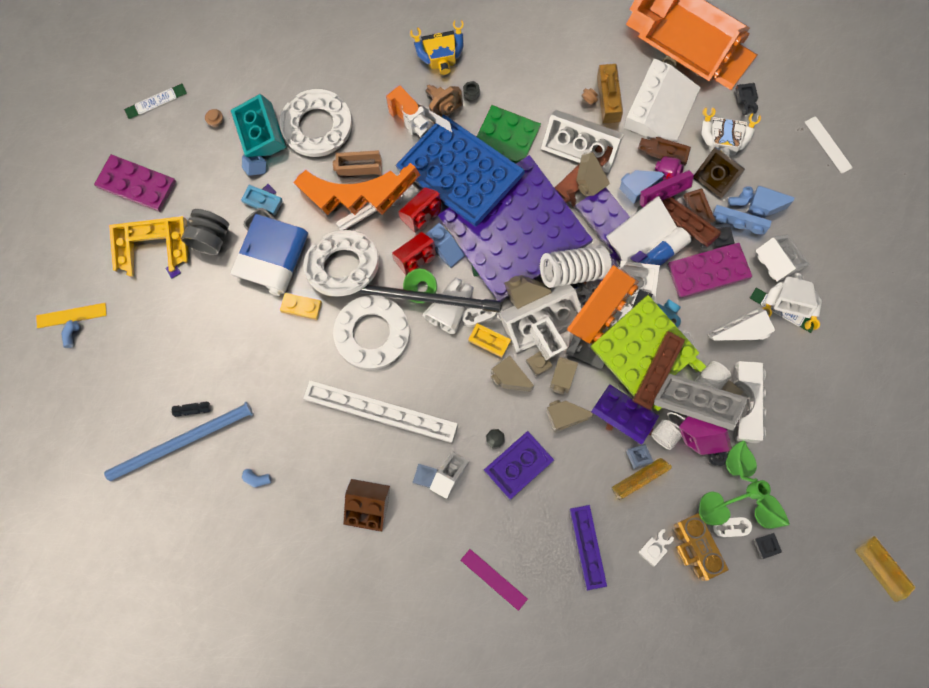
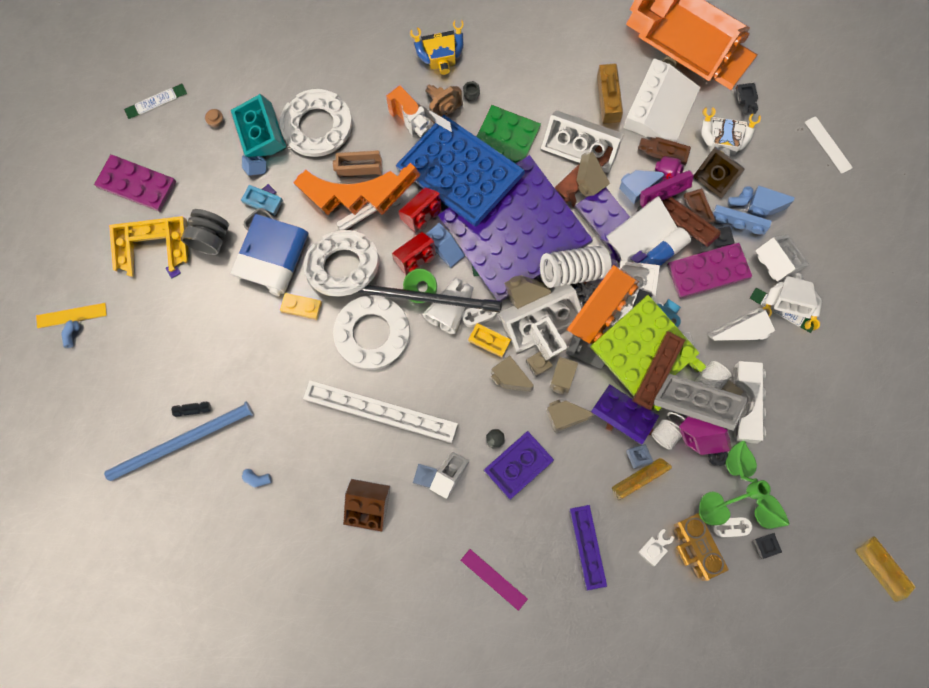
medium nougat plate [581,88,598,105] -> none

